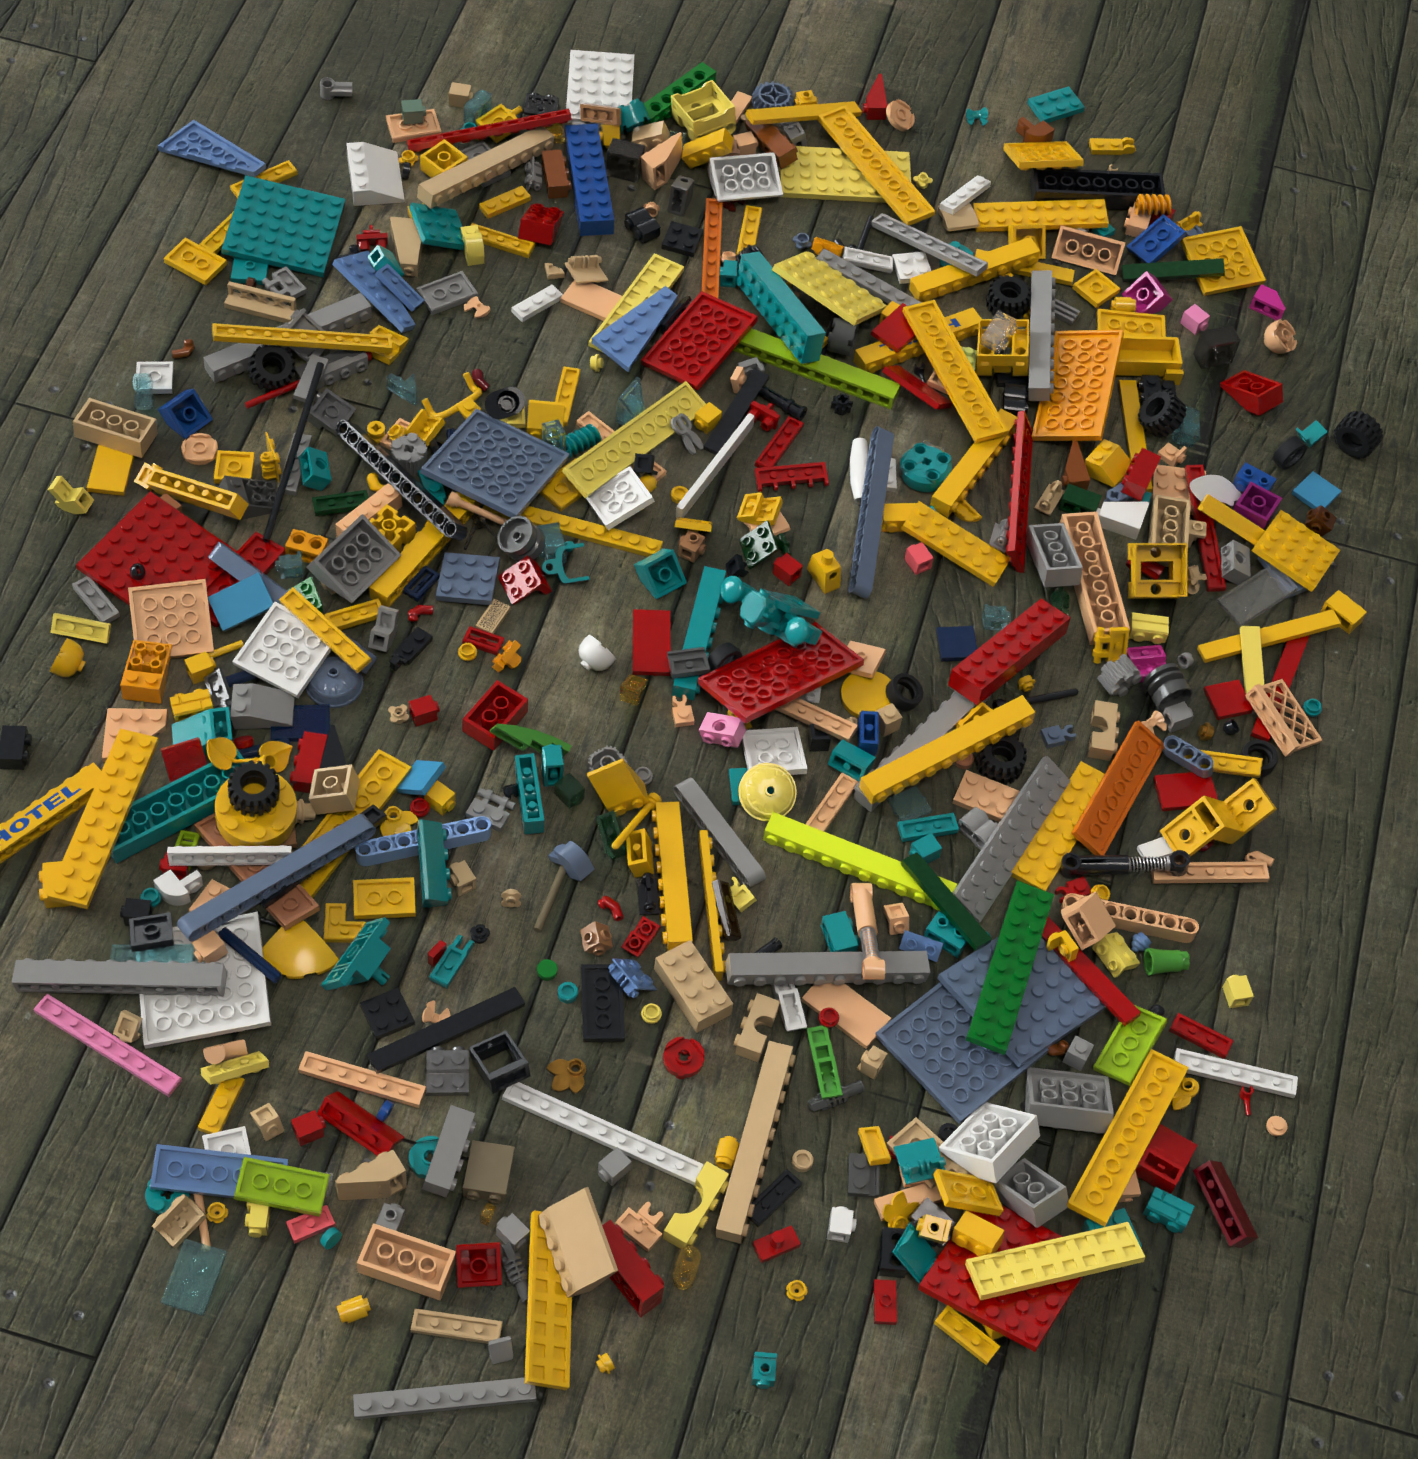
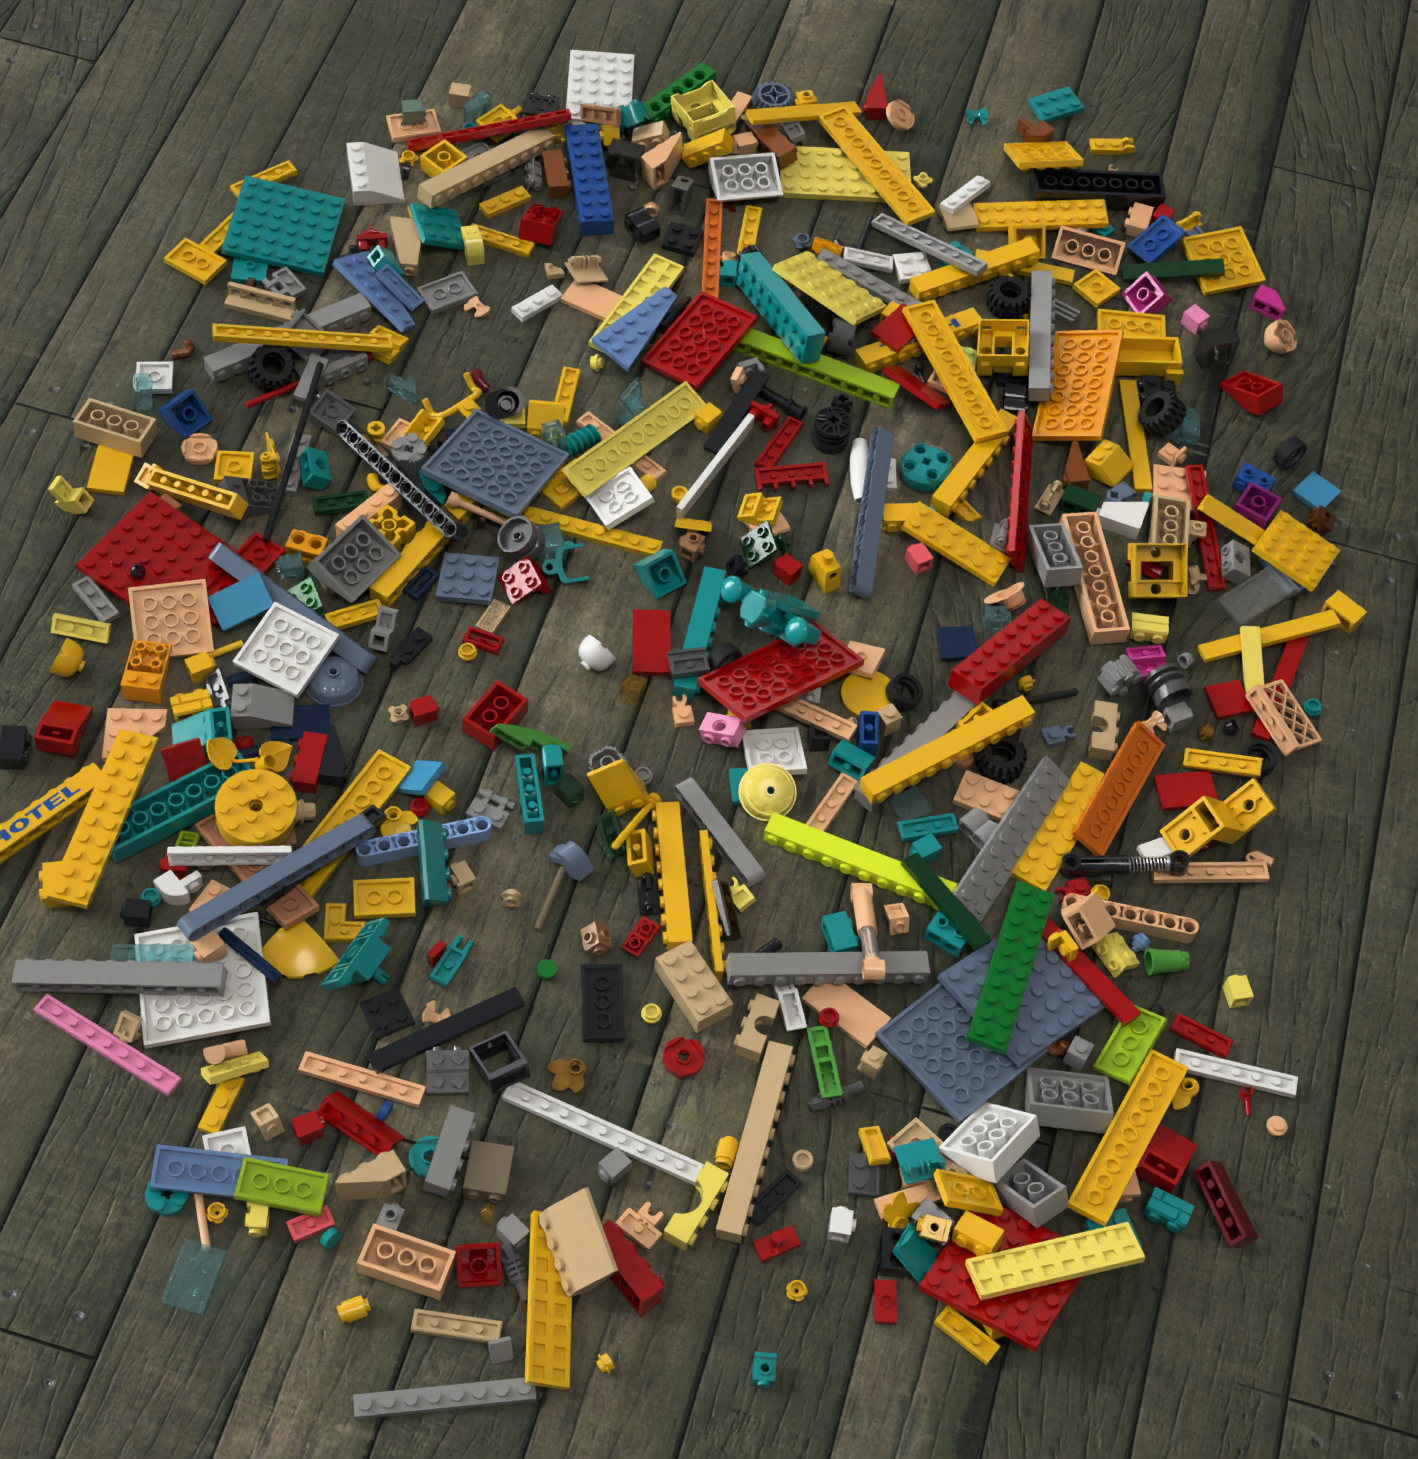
black plate [129,912,174,952] -> none
tan bracket [152,1194,207,1249] -> none
medium blue wing [158,120,266,177] -> none
black tyre [228,760,280,817] -> none
yellow tile [279,587,372,674] -> none
tan brick [309,764,360,815] -> none
light grey piece [320,77,352,100] -> none
yellow plate [388,424,406,441] -> none
red arm [408,605,433,621] -> none
black plate [470,924,490,944] -> none
light orange piece [492,640,521,672] -> none
black hinge [502,783,519,799] -> none
teal tile [558,982,578,1004] -> none
red arm [598,896,624,921] -> none
medium blue hinge [608,958,657,998] -> none
black panel [633,453,658,475] -> none
light grey piece [671,413,704,455] -> none
clear yellow plate [673,1246,701,1290] -> none
medium blue hinge [899,930,943,962] -> none
clear brick [981,310,1018,354] -> none
yellow plate [1092,627,1130,664] -> none
yellow brick [1111,297,1136,312] -> none
red brick [1121,448,1161,501] -> none
light orange piece [1135,194,1172,216] -> none
sand blue beam [1164,735,1213,778] -> none
white sticker [1190,475,1242,506] -> none
teal bracket [1296,420,1328,448] -> none
black tyre [1333,411,1383,459] -> none
none -> red slope [34,700,93,757]
none -> black wheel [812,407,852,455]
none -> light nougat piece [983,582,1026,611]

